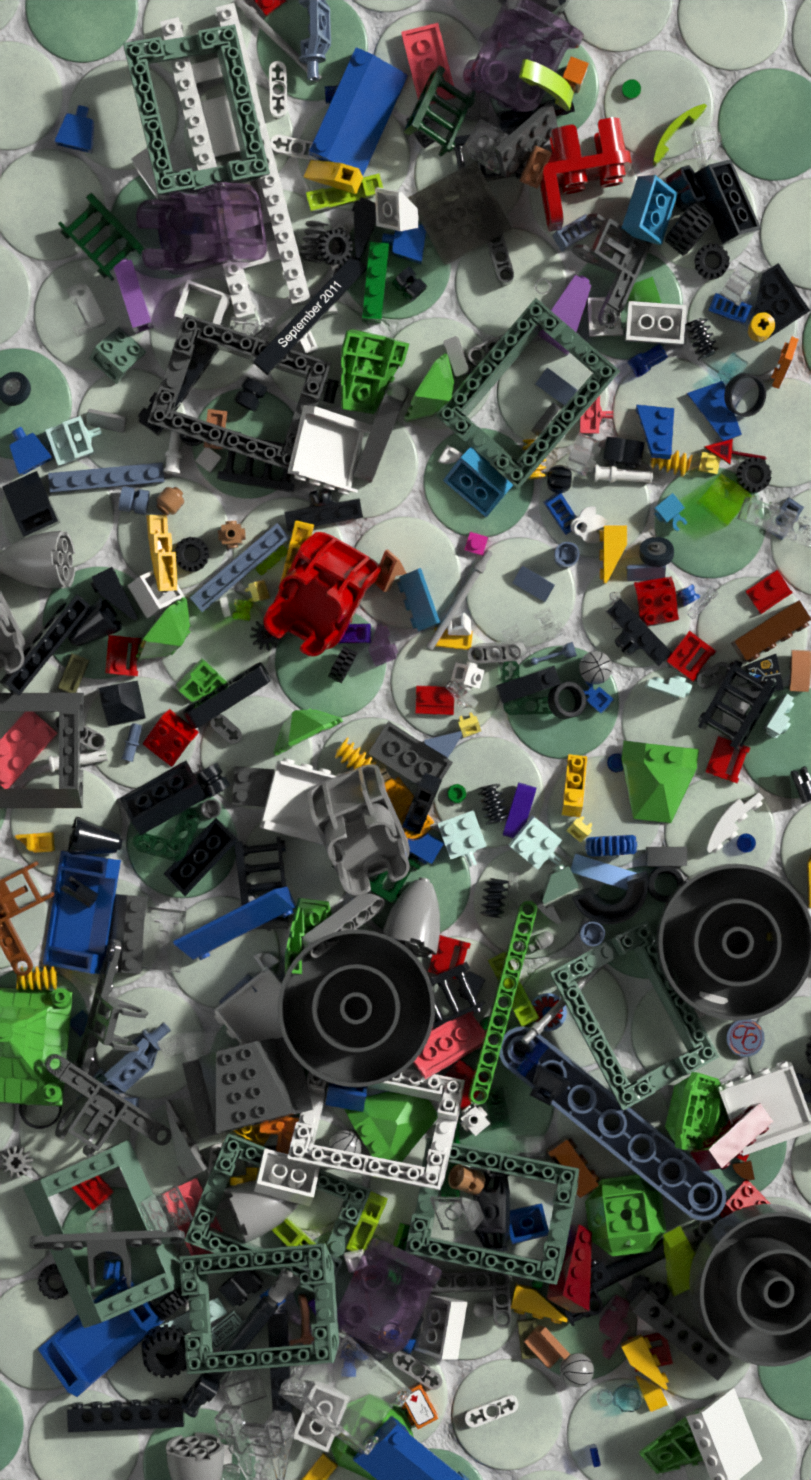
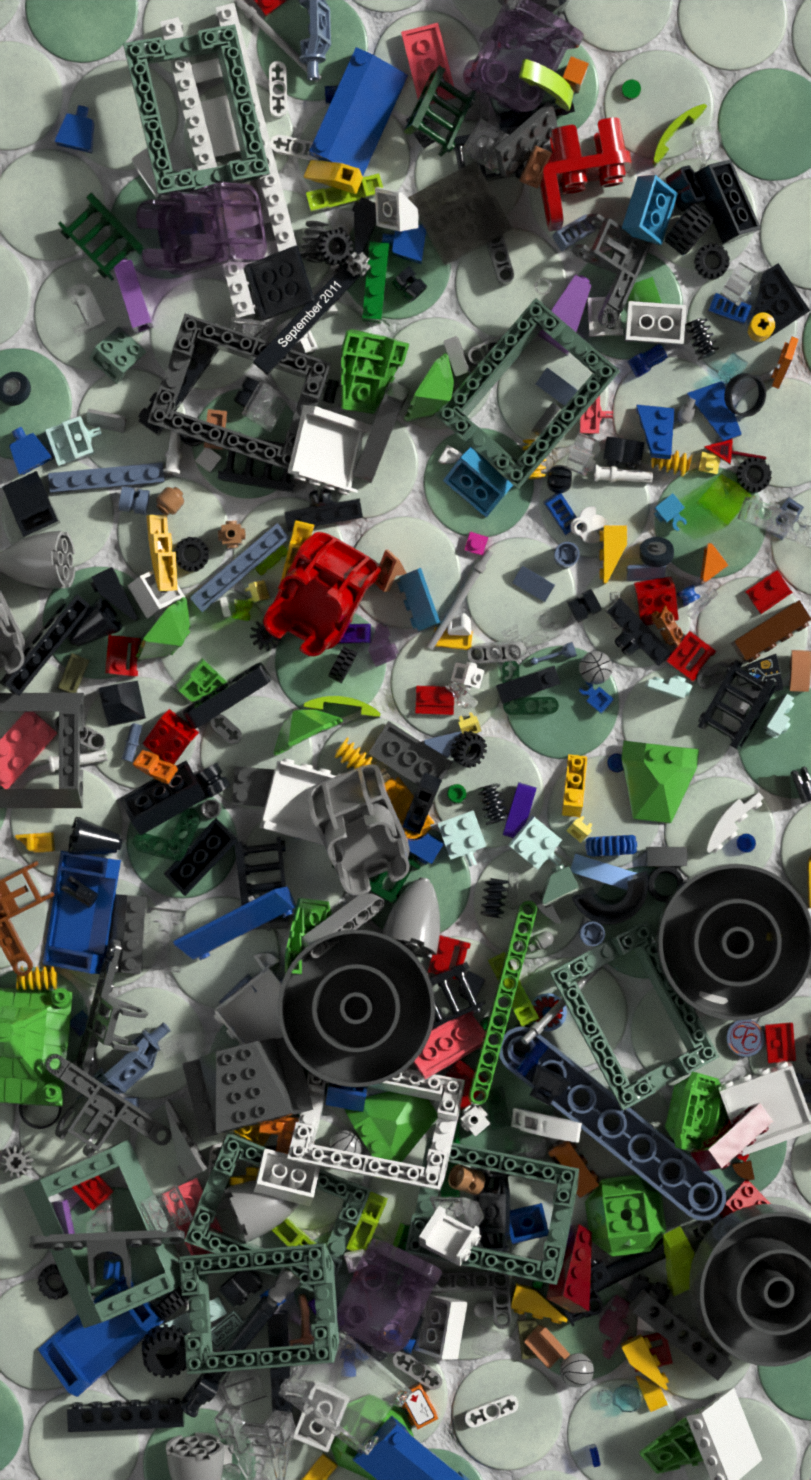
white window [172,280,231,325] -> none
black tyre [547,681,586,719] -> none
red plate [705,736,751,784] -> none
none -> medium lavender slope [53,1199,75,1234]
none -> orange slope [133,749,178,784]
none -> clear plate [242,381,289,432]
none -> black plate [245,246,315,320]
none -> lime slope [304,696,381,717]
none -> light grey gear [346,252,371,276]
none -> white panel [419,1206,481,1266]
none -> black tyre [450,731,487,768]
none -> clear slope [471,1324,516,1357]
none -> white slope [511,1107,582,1142]
none -> black wheel [567,589,602,623]
none -> dark orange hinge [652,606,683,647]
none -> light grey cylinder [677,397,696,424]
none -> orange slope [700,543,728,584]
none -> red plate [764,1022,796,1063]

